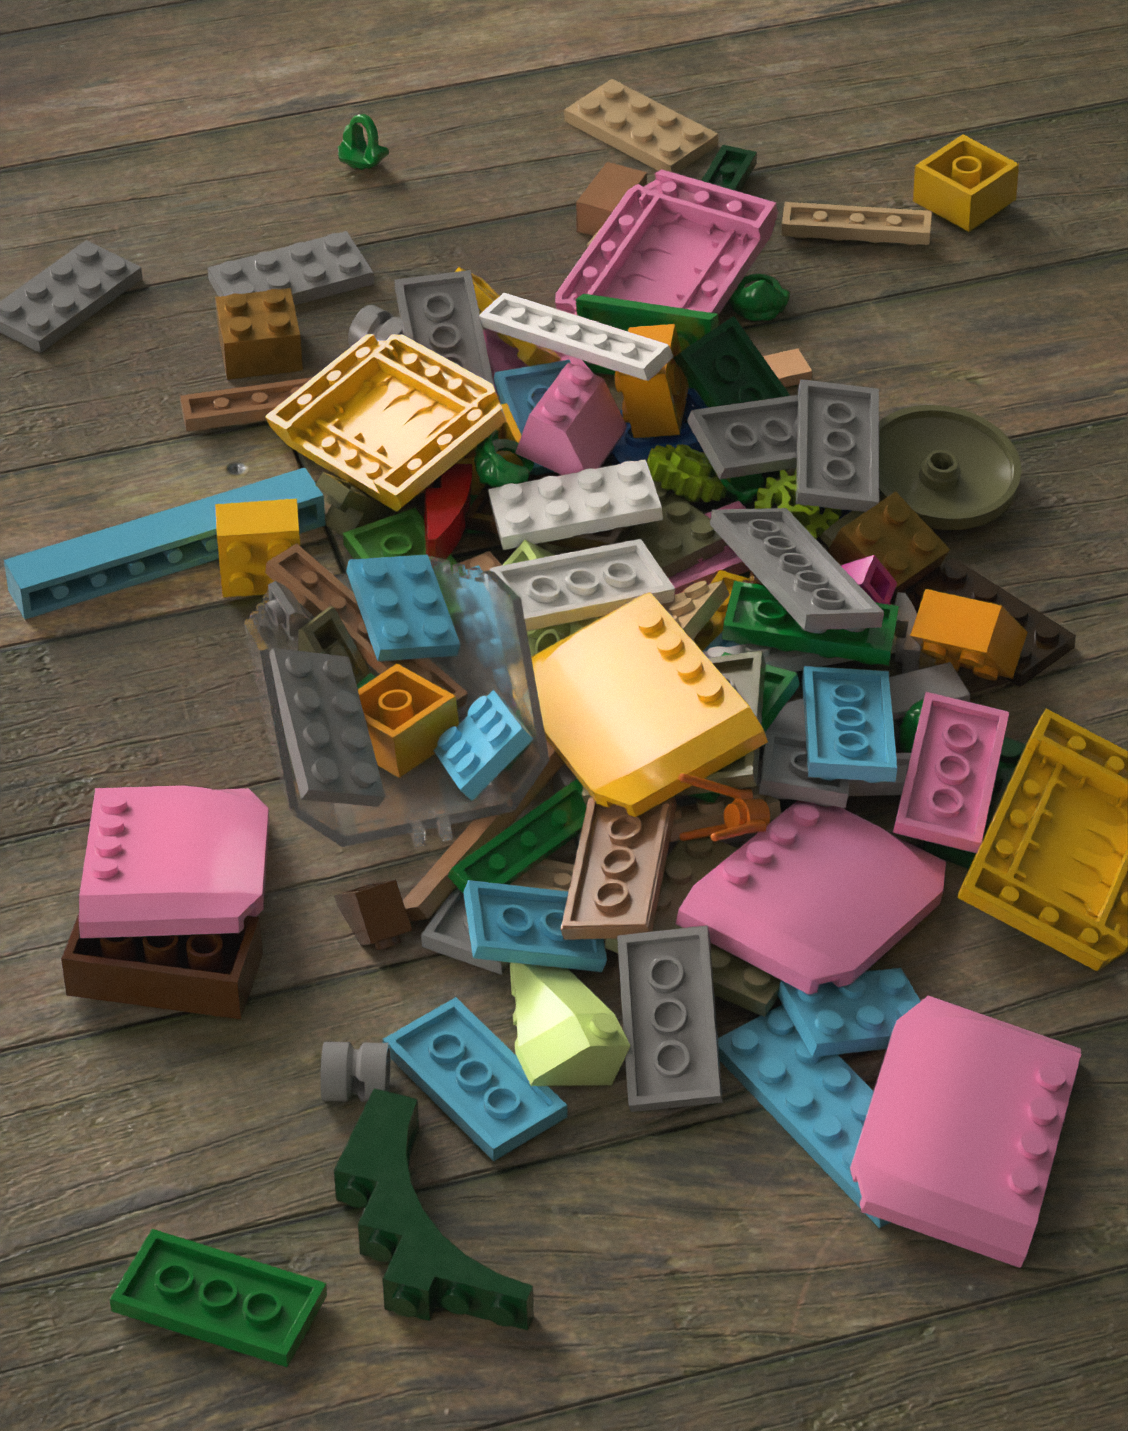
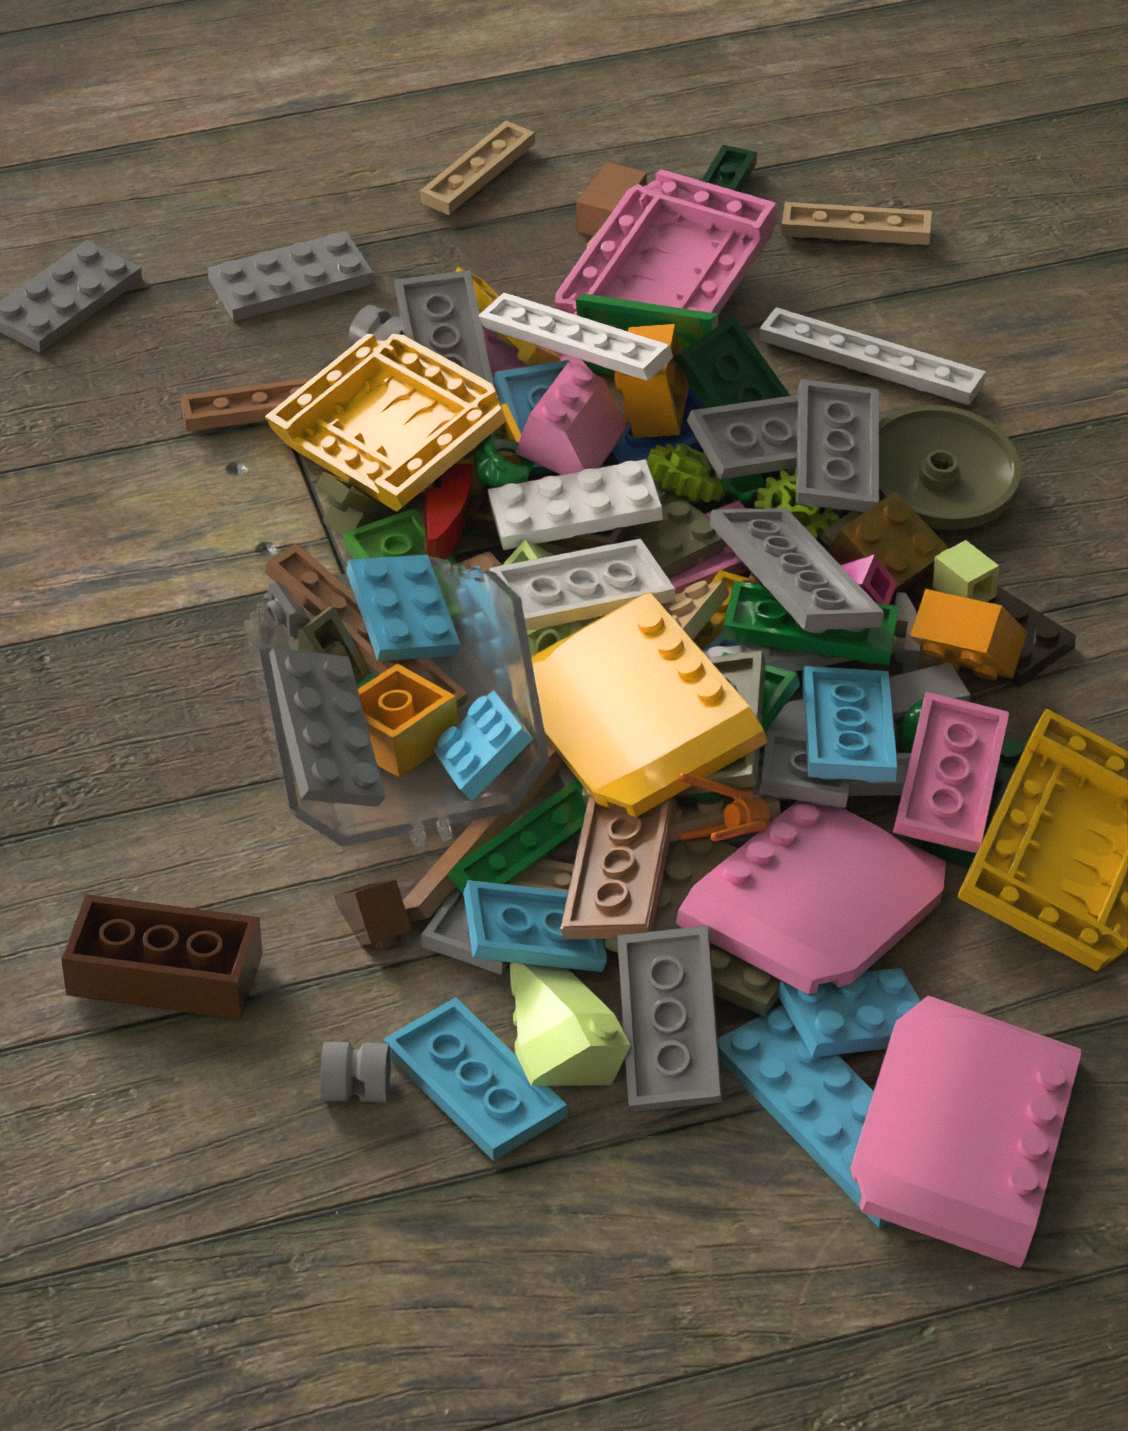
medium azure brick [4,467,326,620] -> none
bright pink slope [79,786,269,938] -> none
green plate [109,1229,327,1367] -> none
pearl gold brick [215,288,303,380] -> none
yellow brick [215,499,300,597] -> none
dark green arch [334,1088,534,1331] -> none
green piece [337,114,390,170] -> none
tan plate [564,79,718,174] -> none
green piece [729,273,791,321] -> none
light nougat tile [763,348,812,388] -> none
yellow brick [913,134,1019,232] -> none
none -> tan plate [419,121,535,215]
none -> white plate [759,307,986,405]
none -> yellowish green brick [933,540,999,602]

